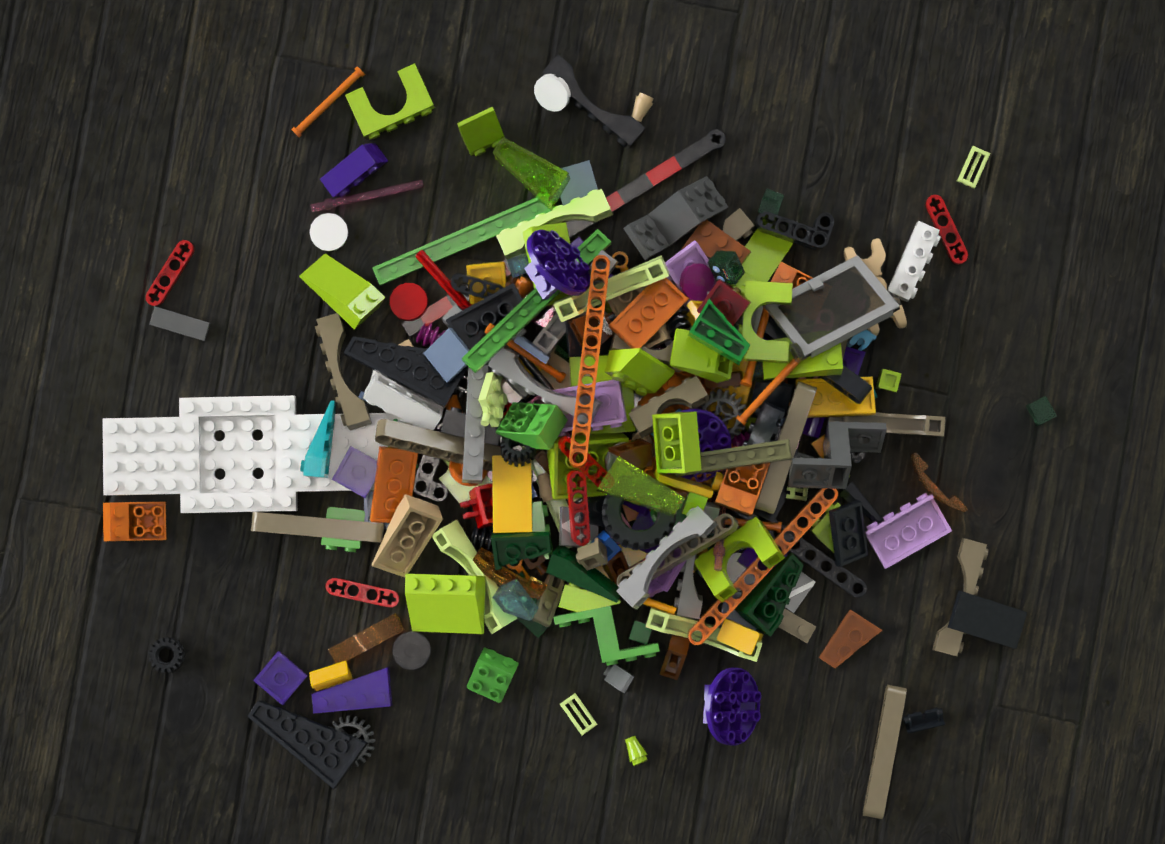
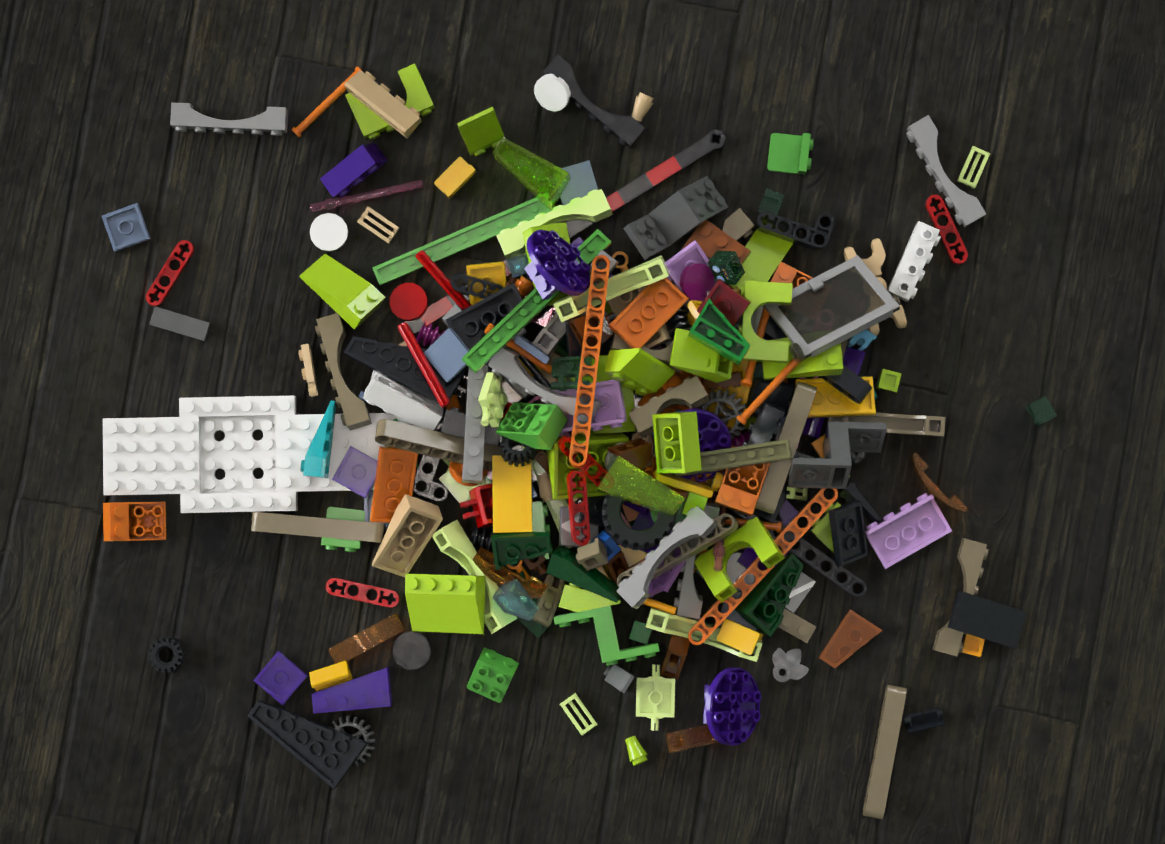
none -> sand blue tile [102,203,151,252]
none -> light grey arch [170,102,288,136]
none -> tan plate [299,344,318,397]
none -> tan slope [344,70,421,139]
none -> tan tile [357,206,400,244]
none -> red axle [398,322,450,408]
none -> yellow panel [434,157,476,199]
none -> clear green plate [551,356,592,392]
none -> yellowish green plate [636,664,675,731]
none -> clear orange slope [666,724,719,753]
none -> bright green bracket [767,133,814,175]
none -> flat silver plate [772,648,809,682]
none -> tile [779,500,799,526]
none -> light grey arch [906,115,986,227]
none -> light orange plate [961,634,985,657]

